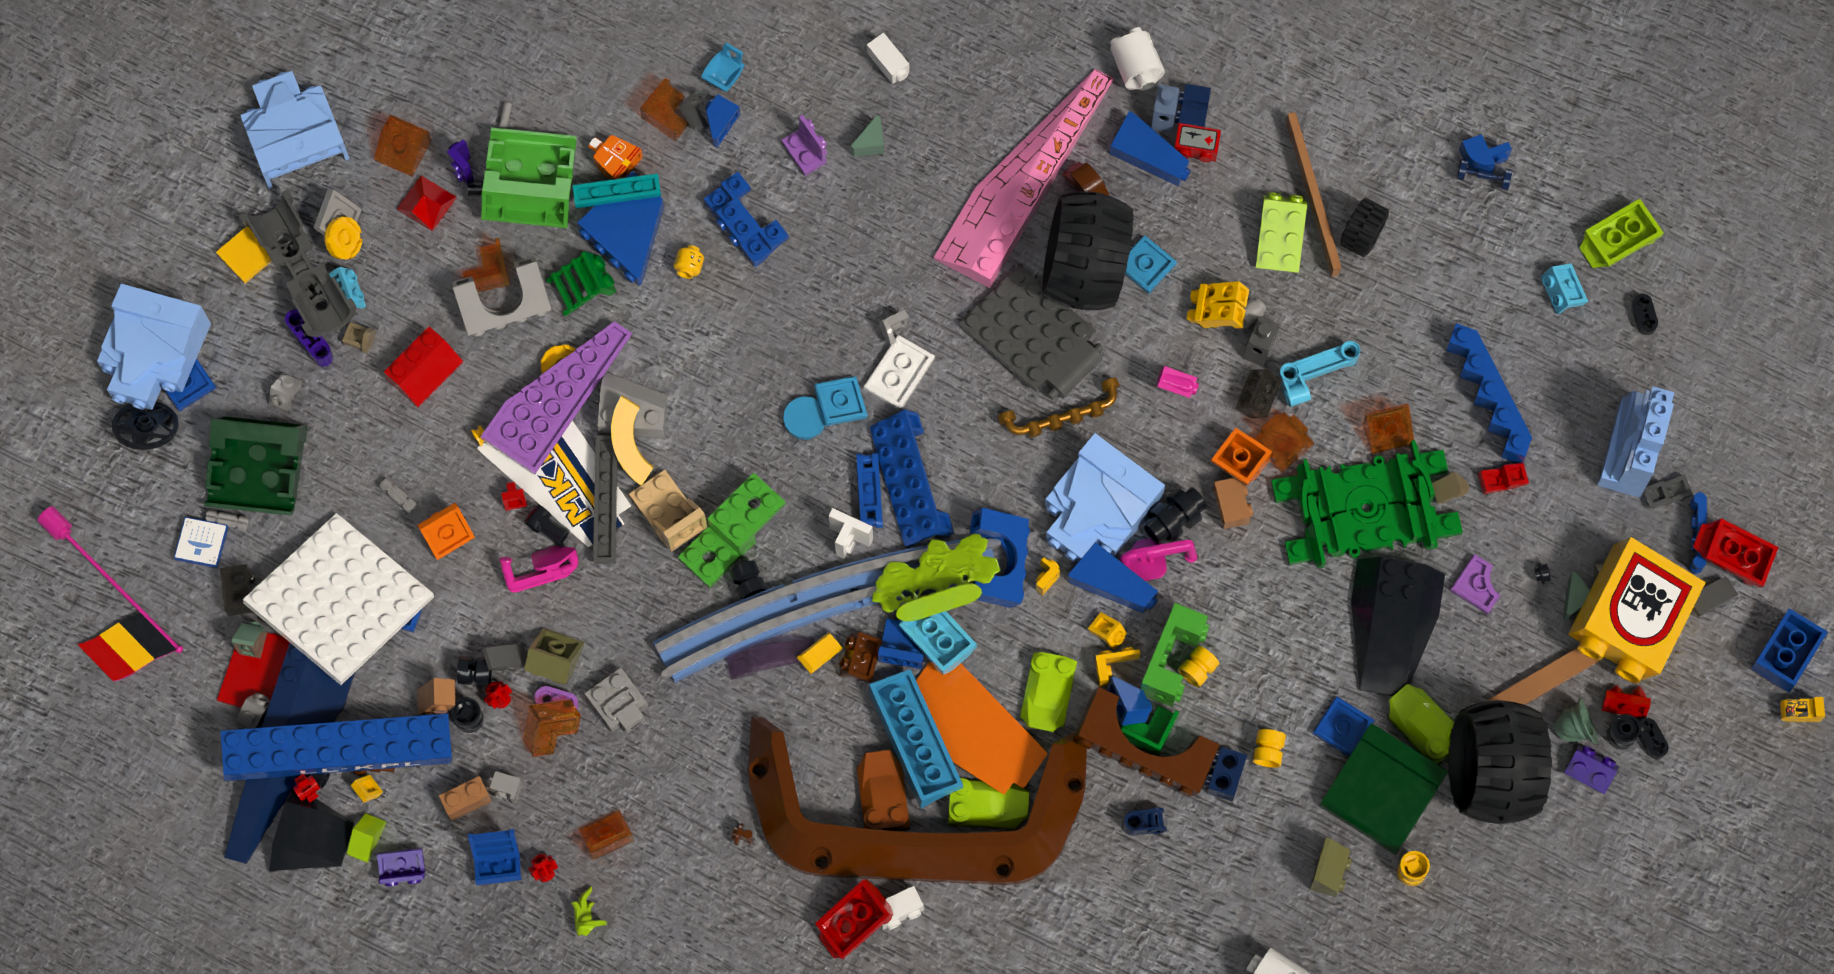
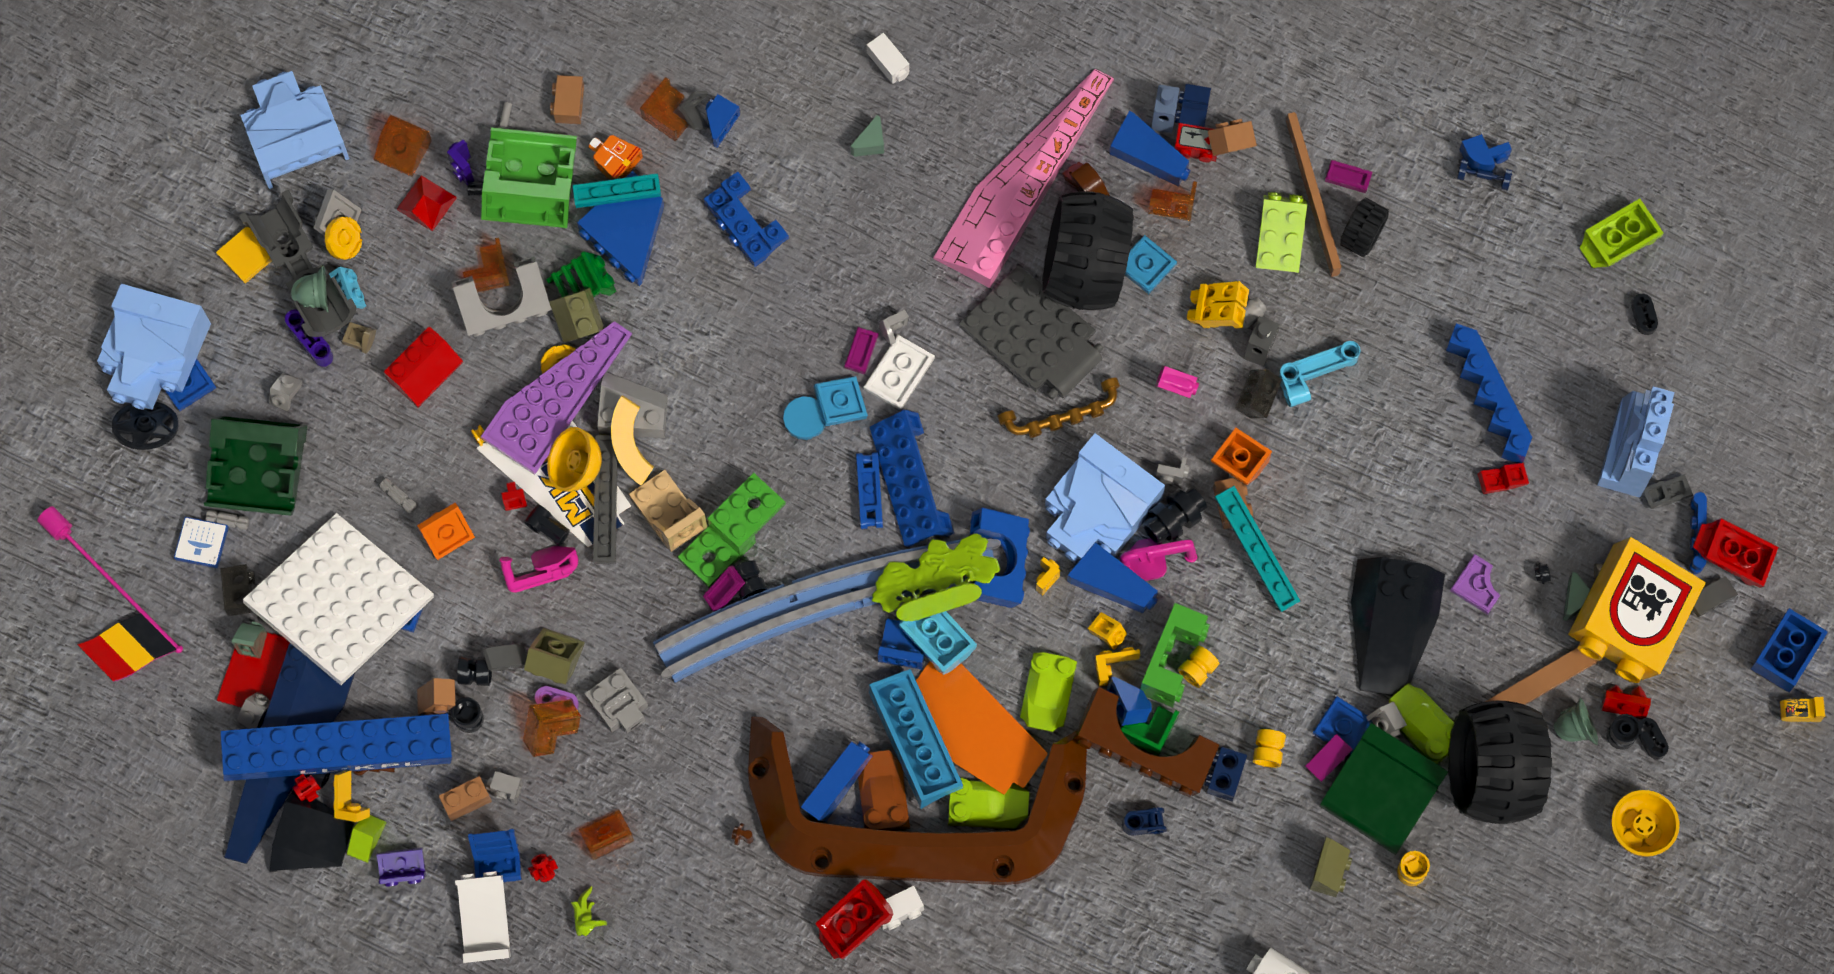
yellow plate [351,775,383,803] -> none
red gear [484,681,512,709] -> none
yellow head [673,245,704,279] -> none
dark azure piece [701,43,745,92] -> none
clear purple slope [727,639,815,680] -> none
medium lavender bracket [782,114,827,176] -> none
yellow tile [796,632,843,674] -> none
white bracket [829,508,873,559] -> none
reddish brown bracket [839,632,882,683] -> none
white cylinder [1110,27,1165,90] -> none
clear orange panel [1253,412,1314,473] -> none
green piece [1271,440,1463,568] -> none
clear orange slope [1363,403,1414,454] -> none
dark tan tile [1432,471,1469,504] -> none
medium azure bracket [1541,263,1588,314] -> none
dark purple bracket [1564,745,1619,794] -> none
none -> sand green piece [291,264,329,312]
none -> yellow bracket [333,770,370,822]
none -> white panel [455,871,511,963]
none -> yellow piece [547,427,602,492]
none -> olive slope [549,288,604,342]
none -> medium nougat brick [550,75,584,124]
none -> magenta tile [703,566,745,612]
none -> blue slope [801,741,873,822]
none -> magenta tile [844,327,879,375]
none -> clear orange panel [1148,181,1197,221]
none -> light grey bracket [1156,457,1190,484]
none -> medium nougat brick [1208,119,1257,156]
none -> teal plate [1214,486,1300,612]
none -> magenta tile [1305,734,1353,782]
none -> magenta tile [1325,160,1372,193]
none -> light grey brick [1366,702,1407,738]
none -> yellow piece [1611,790,1679,857]

